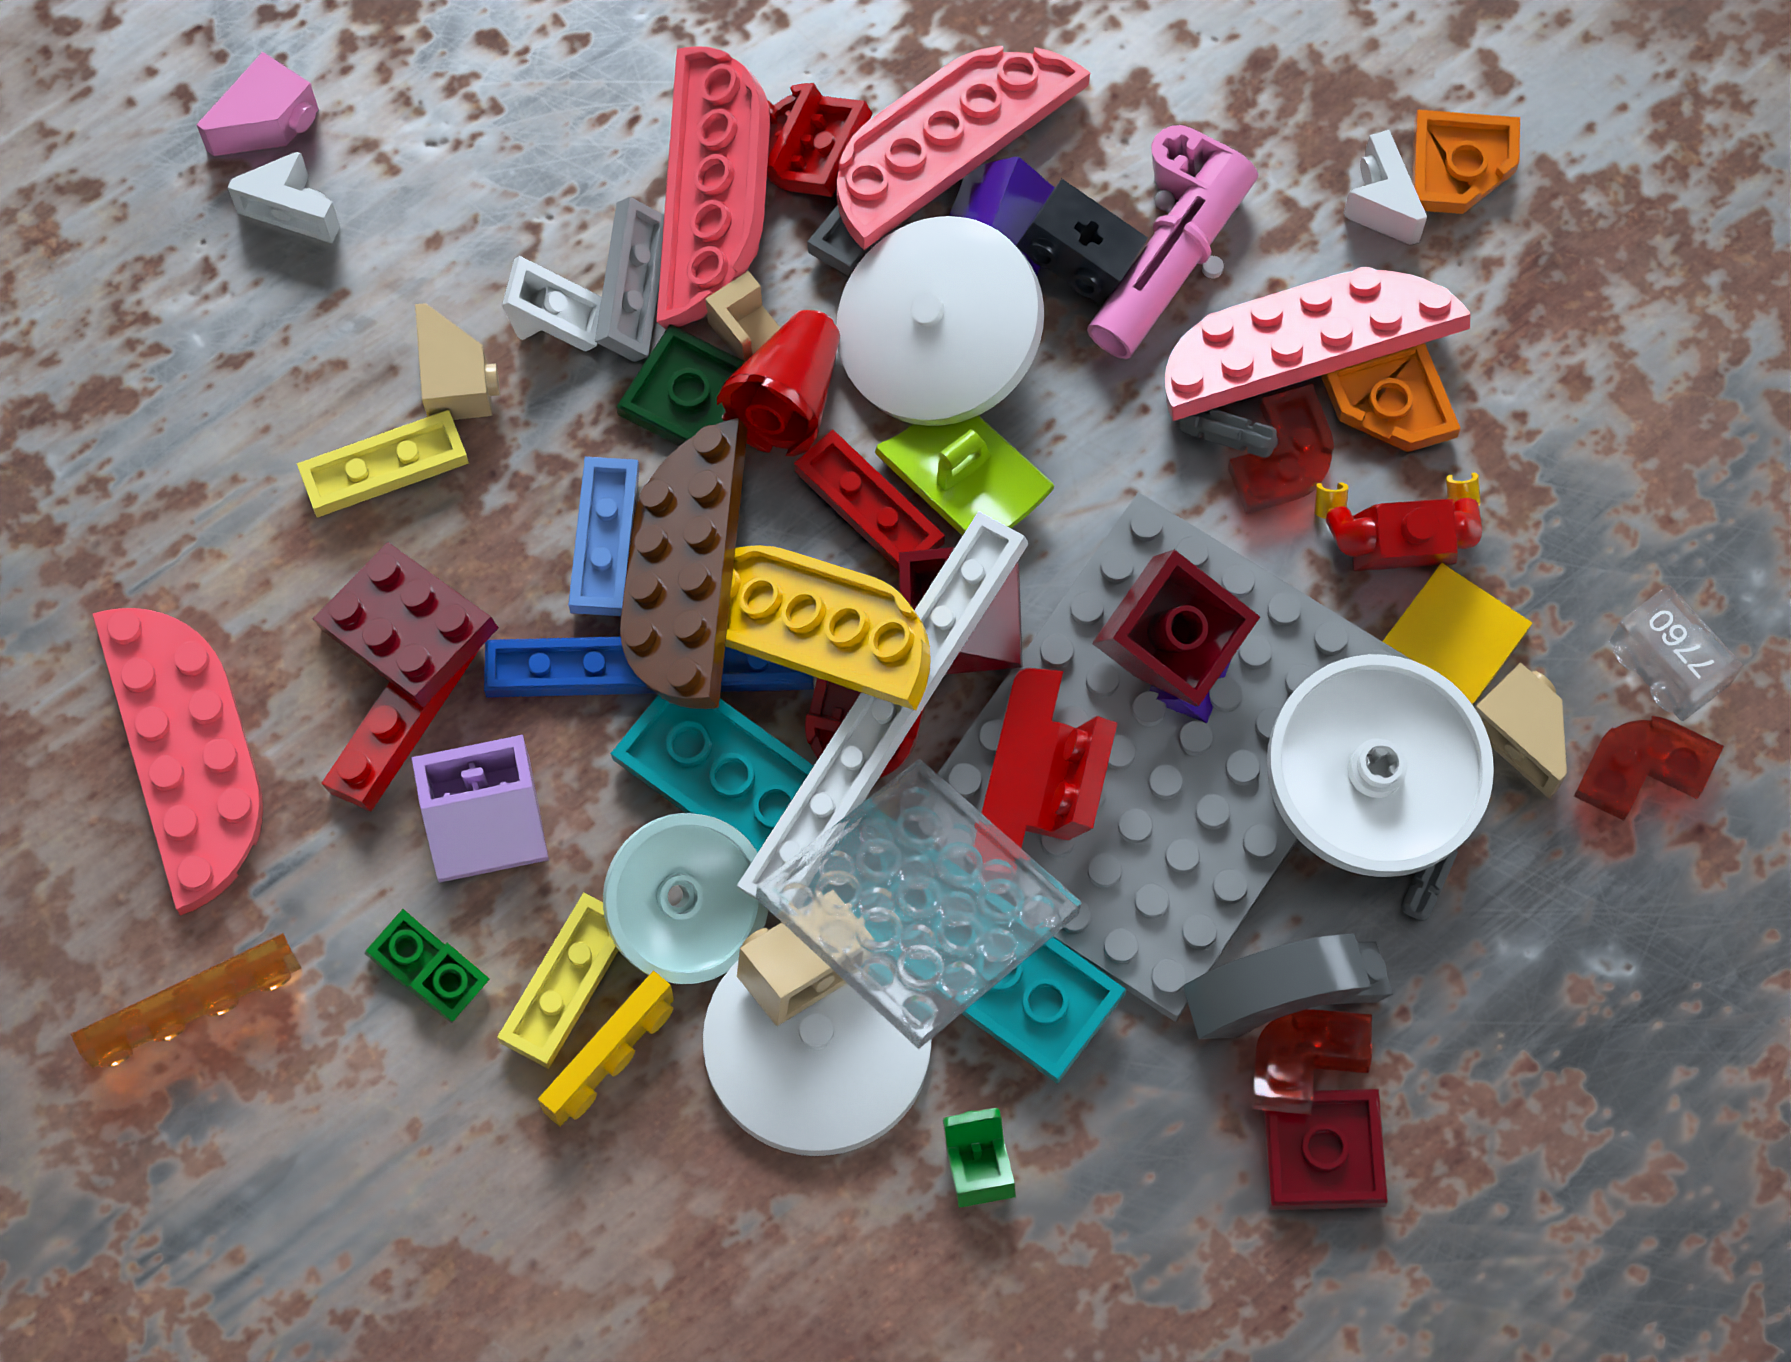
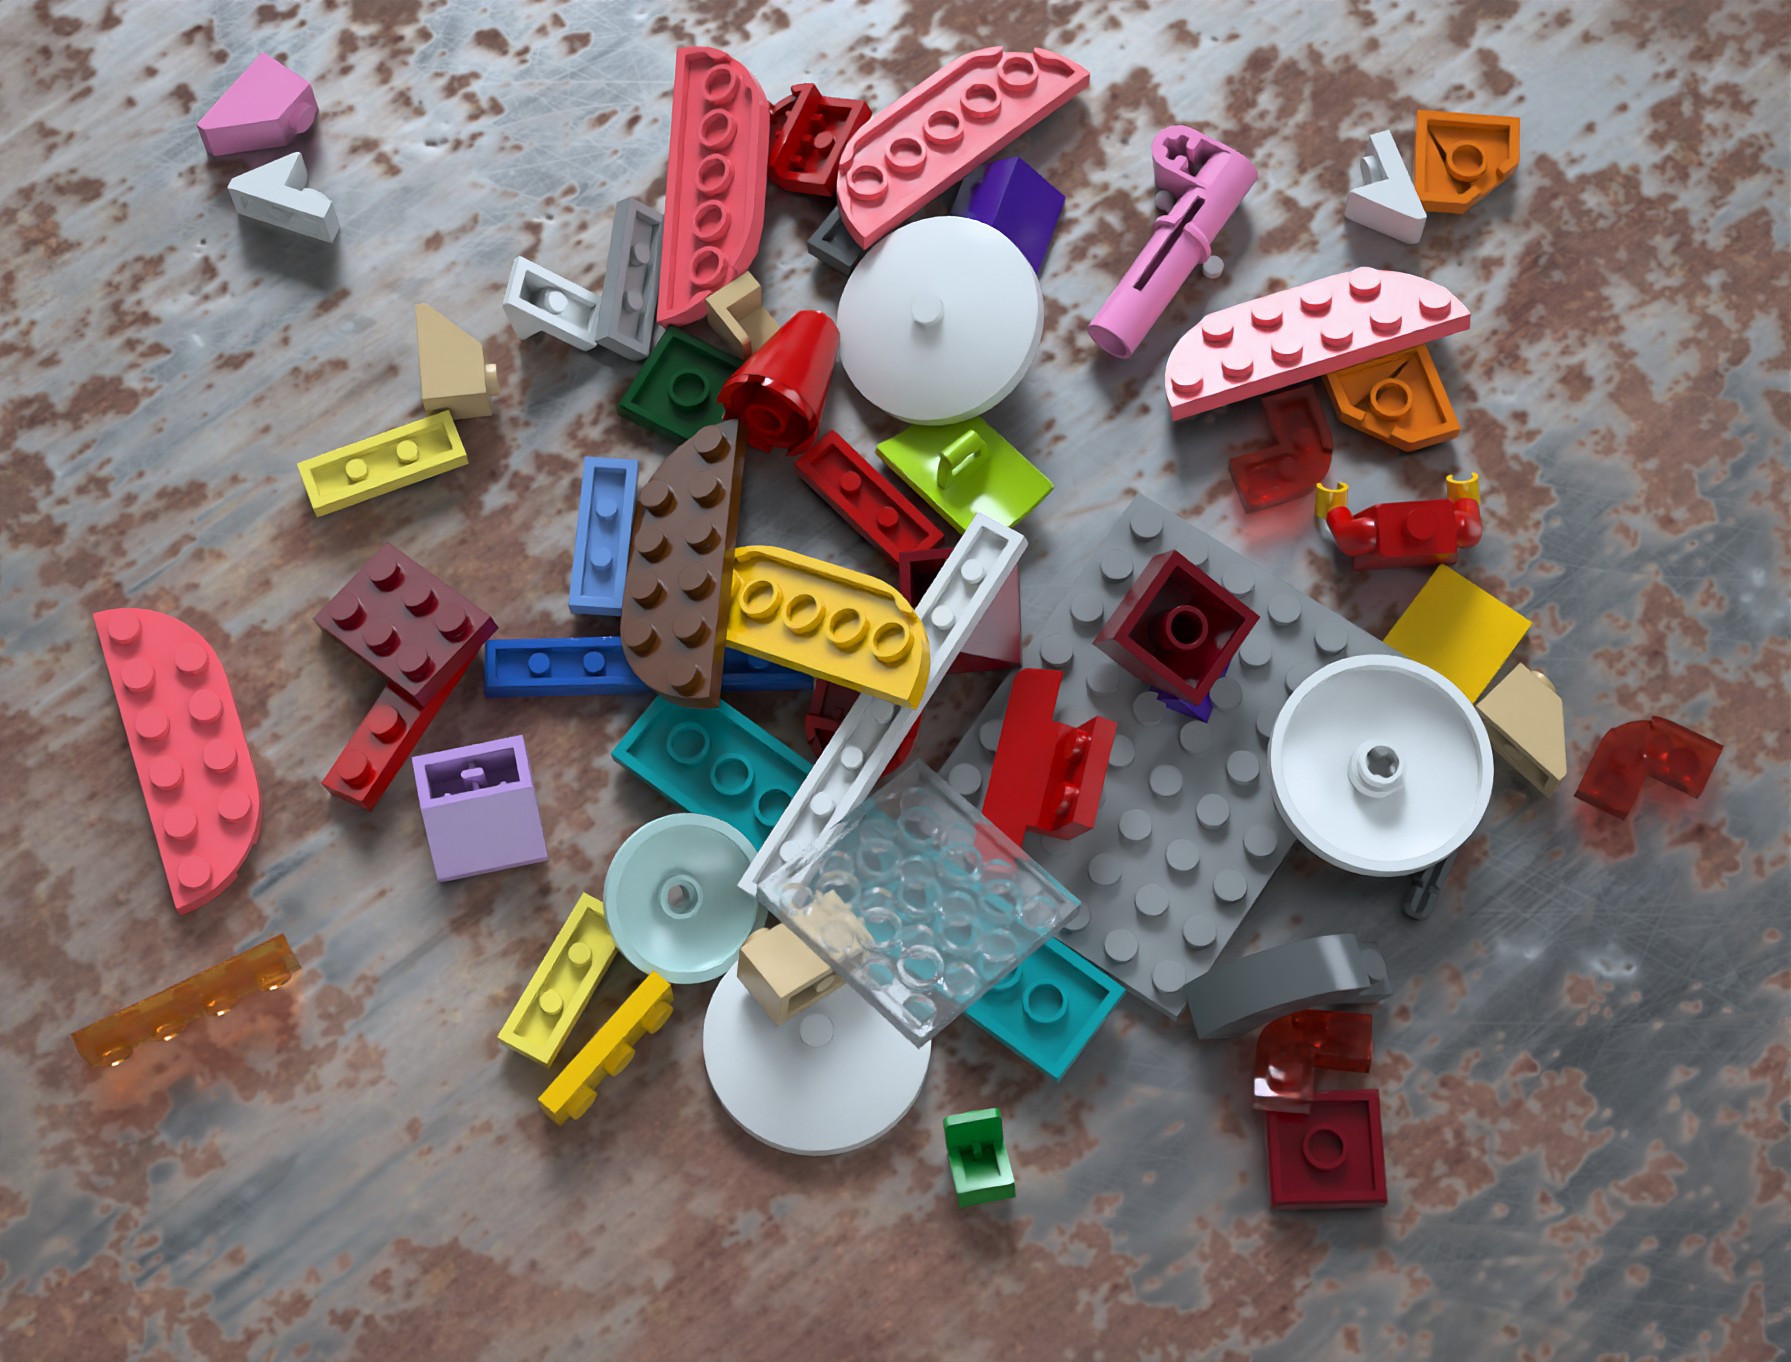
green slope [364,909,490,1023] -> none
black brick [1016,179,1148,305] -> none
dark grey axle [1178,409,1278,458] -> none
clear brick [1609,585,1744,722] -> none

